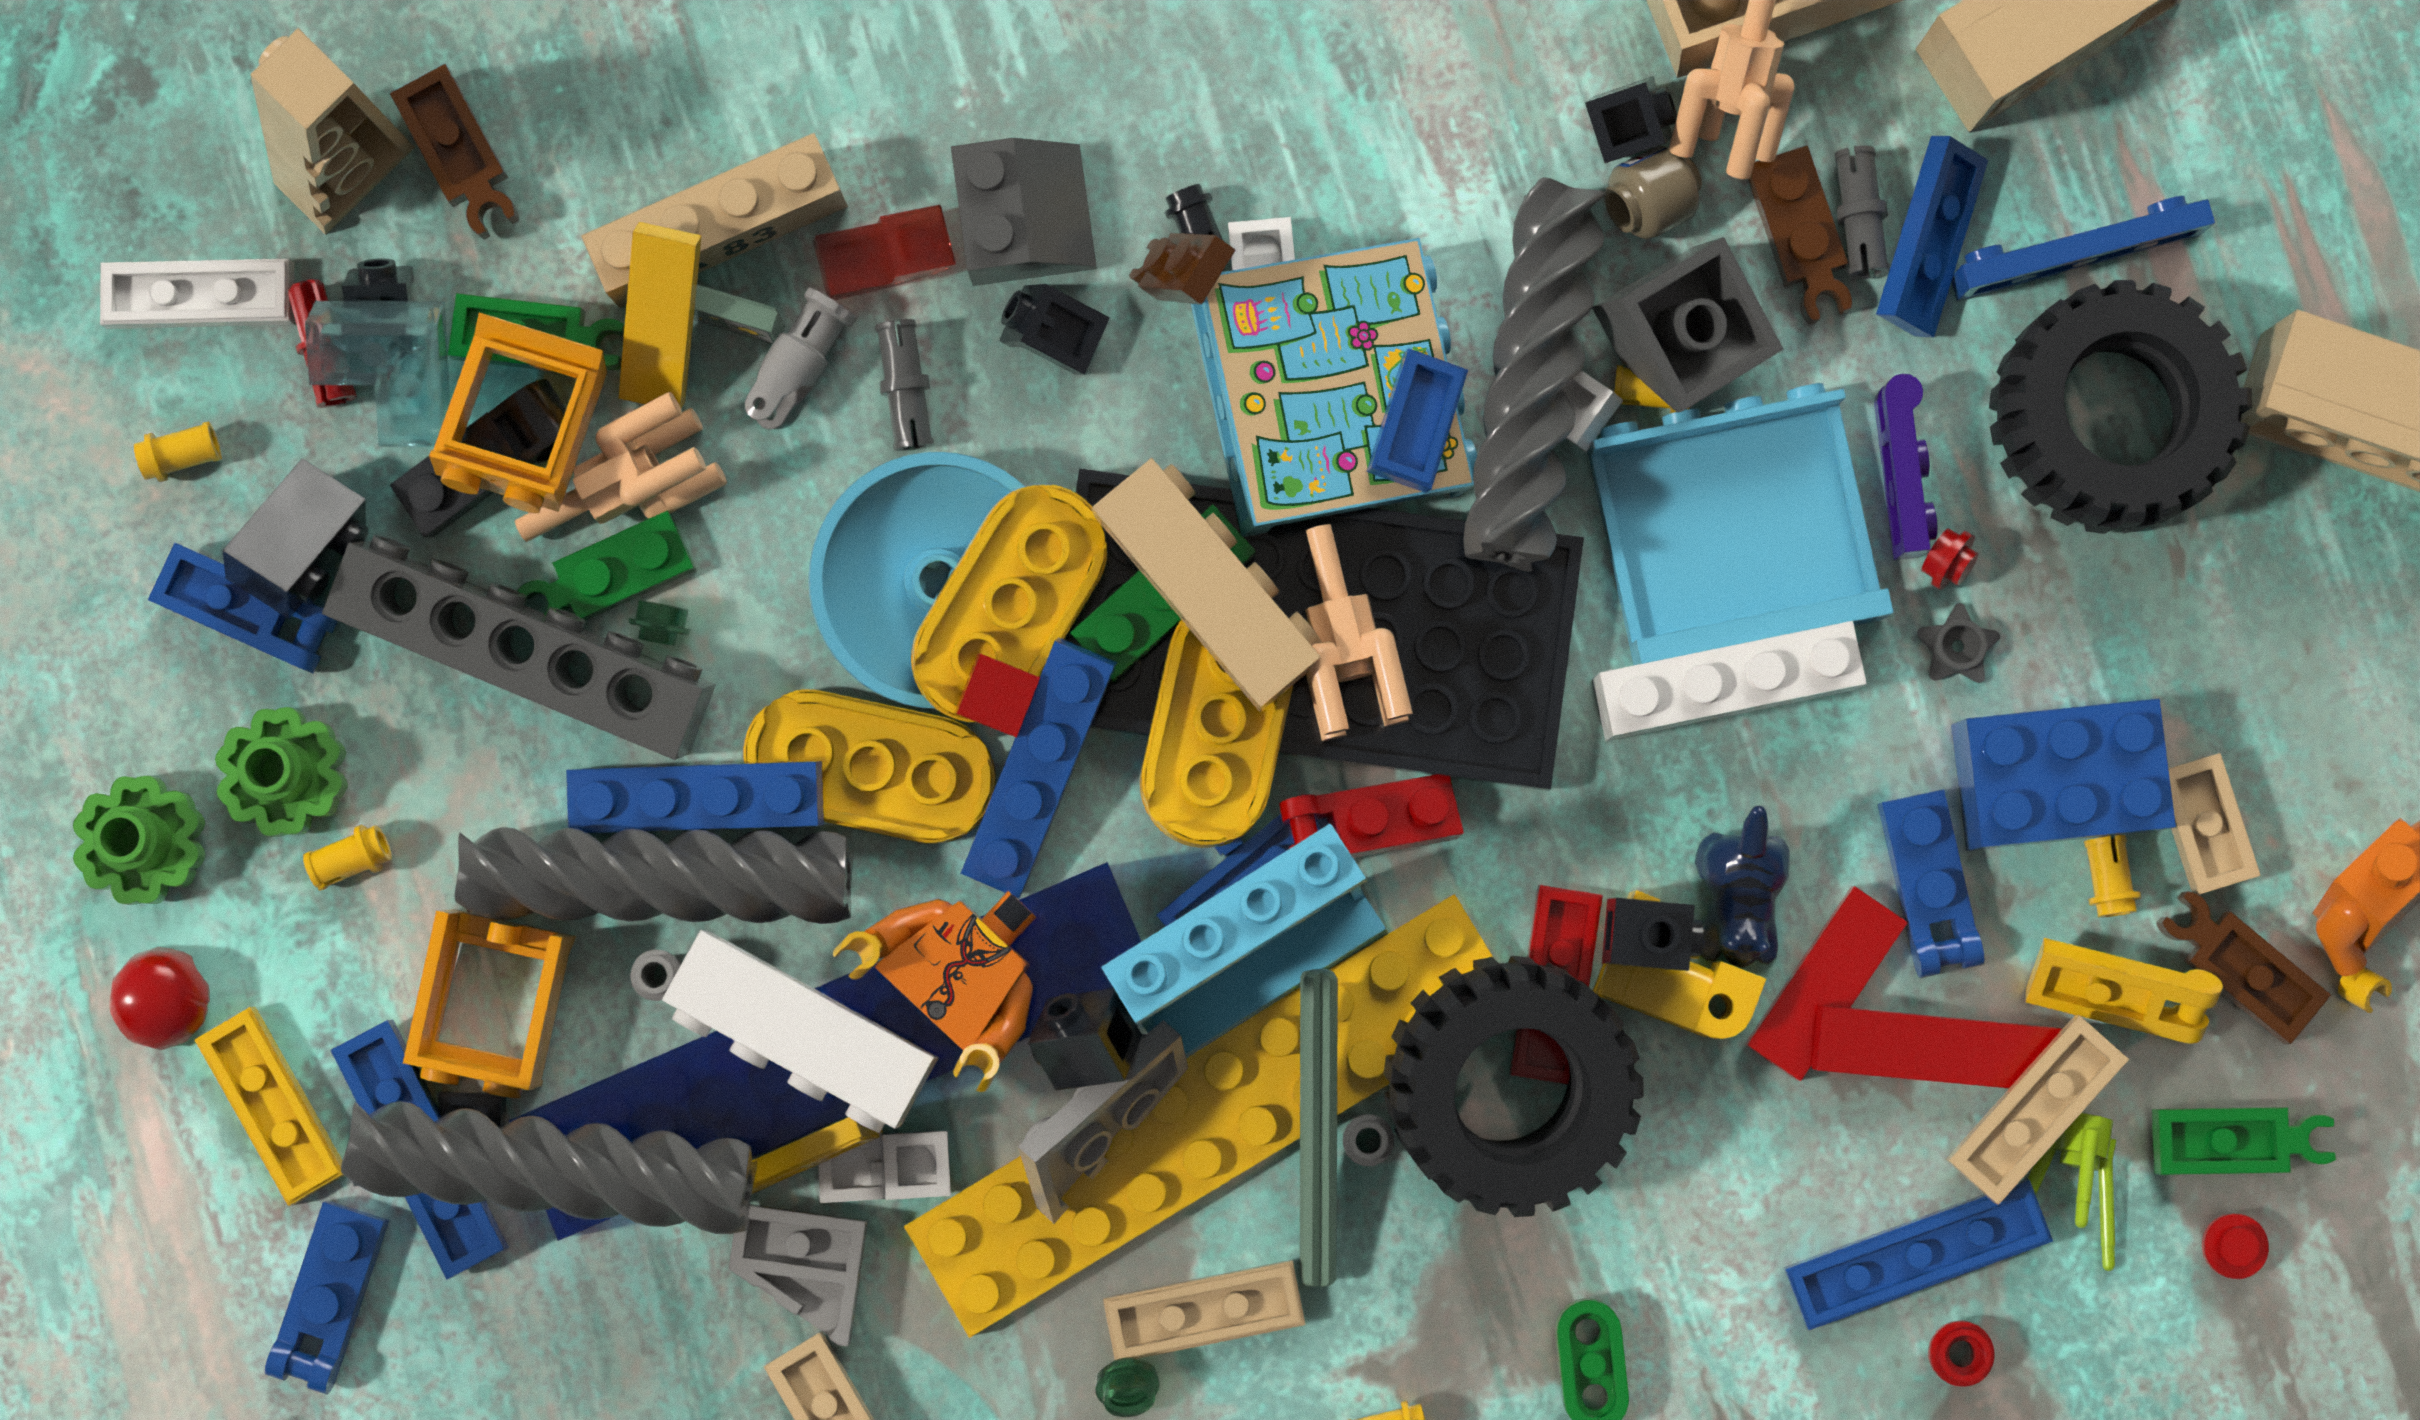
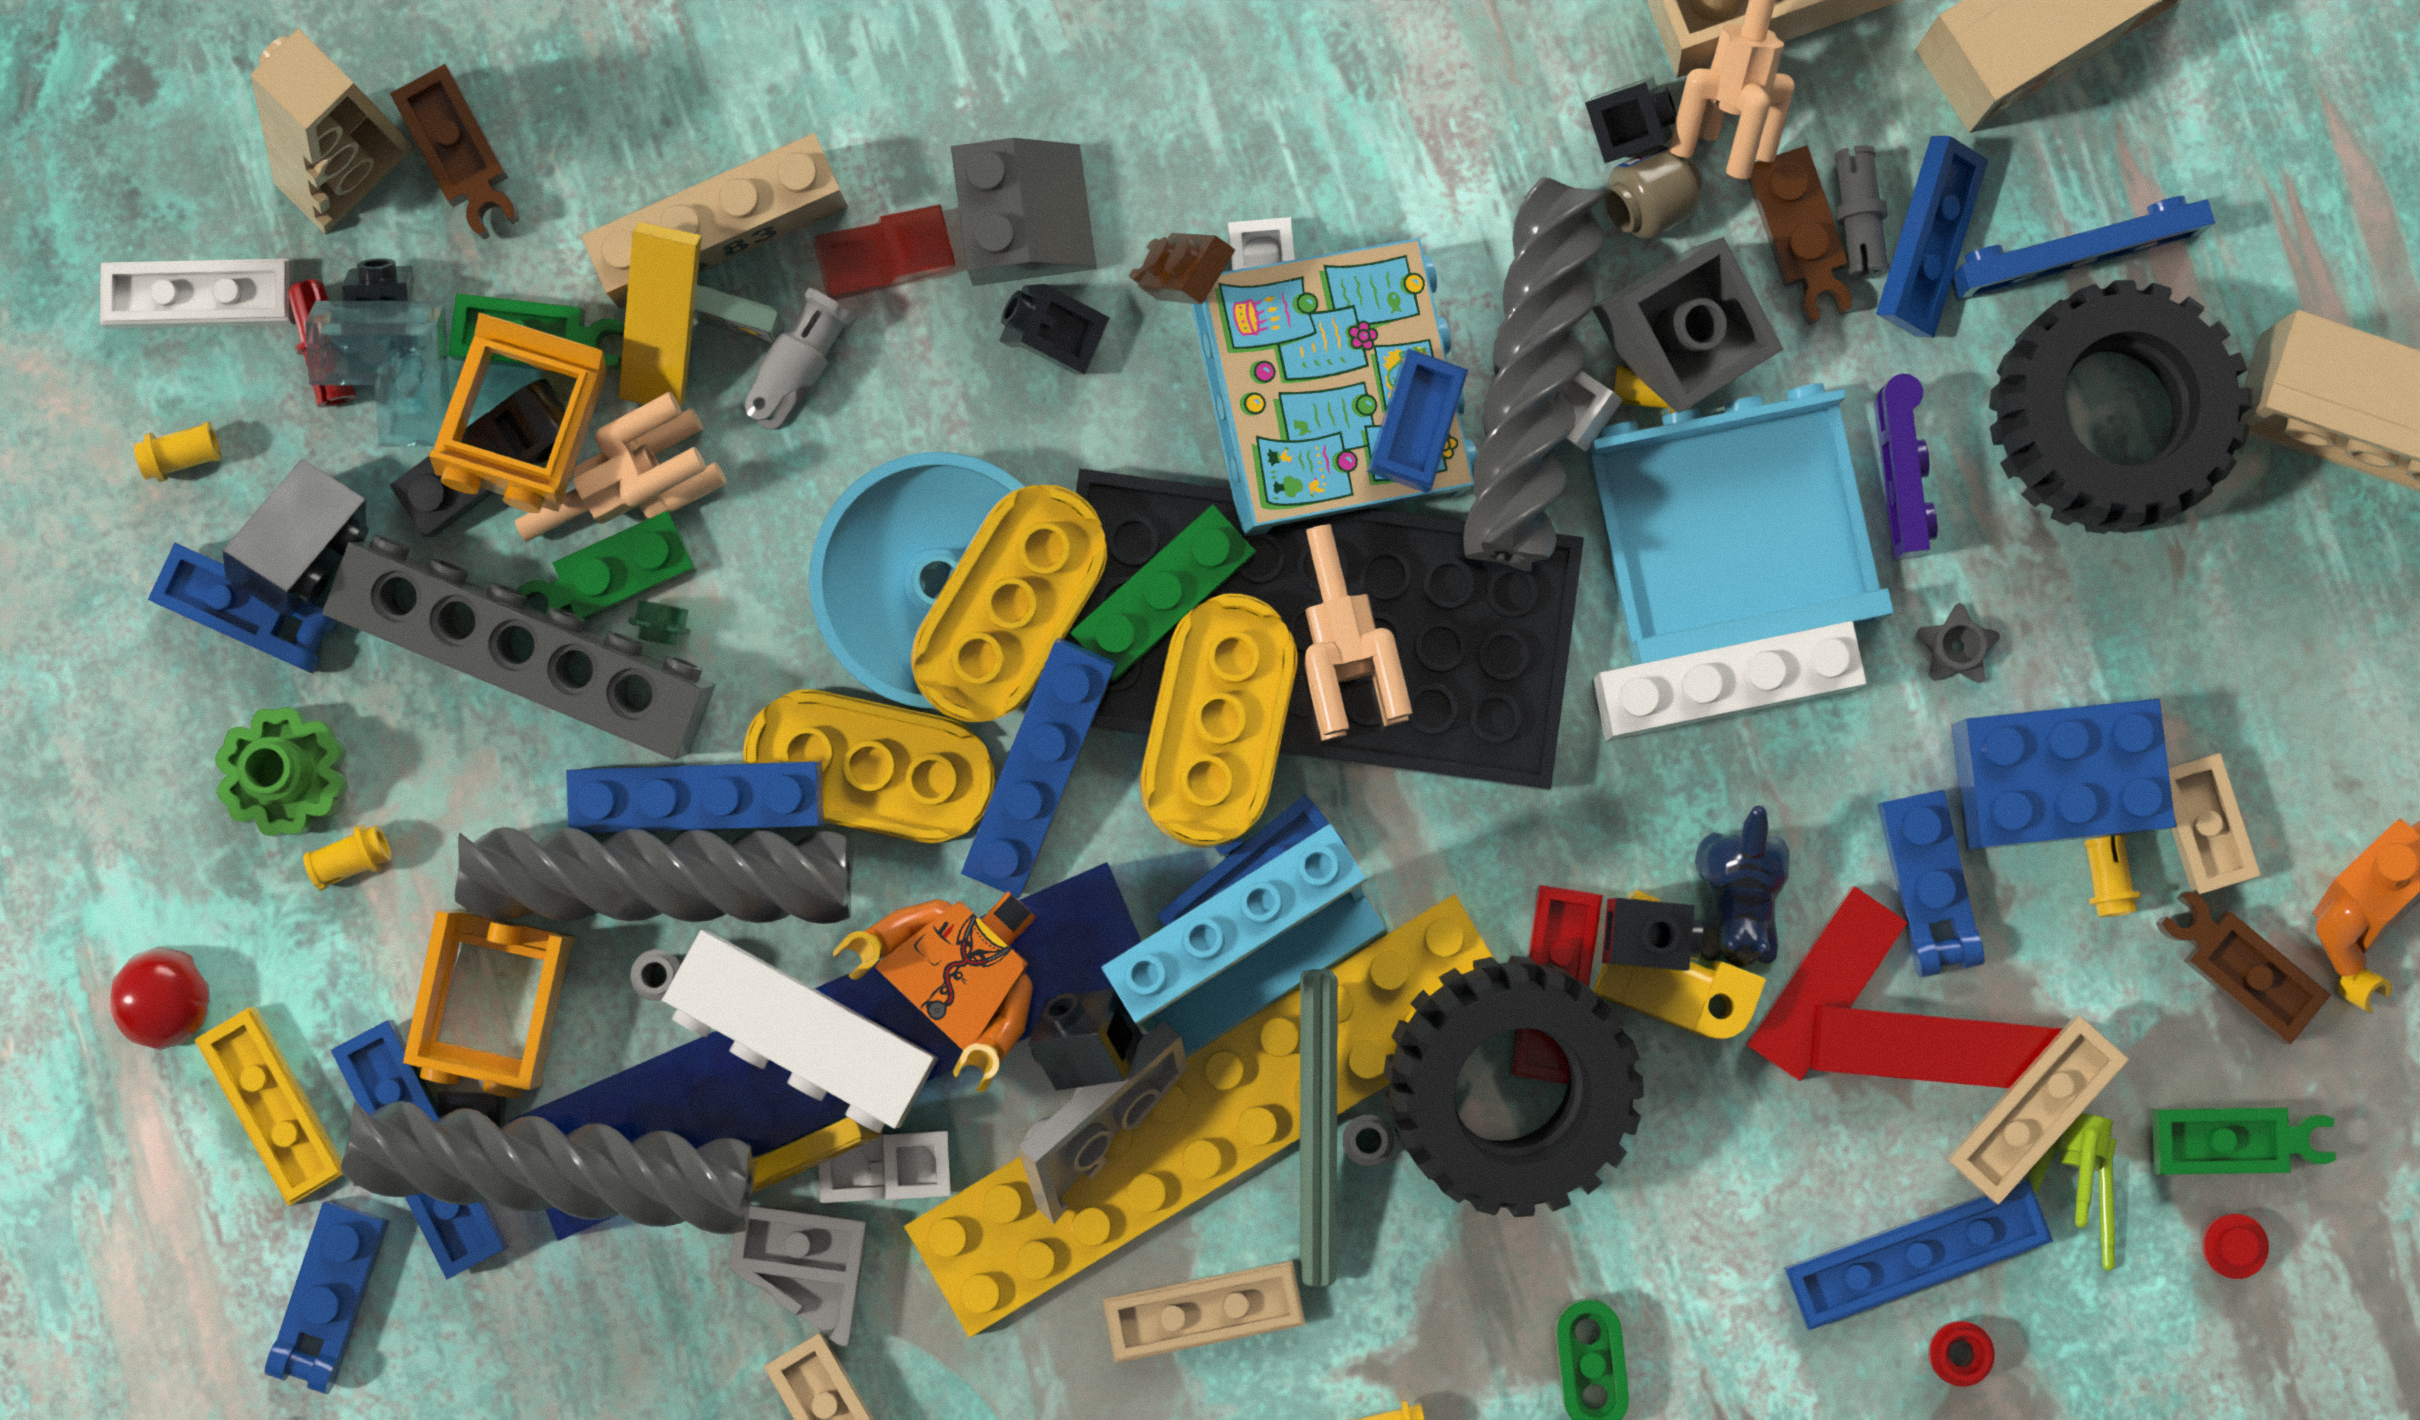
bright green plant [73,776,206,905] -> none
dark grey pin [875,319,934,451] -> none
red tile [954,653,1040,738] -> none
tan brick [1092,458,1322,712] -> none
clear green plate [1094,1357,1160,1417] -> none
black pin [1164,184,1223,240] -> none
red plate [1279,774,1464,858] -> none
red plate [1921,528,1979,590] -> none
yellow plate [2025,938,2223,1044] -> none

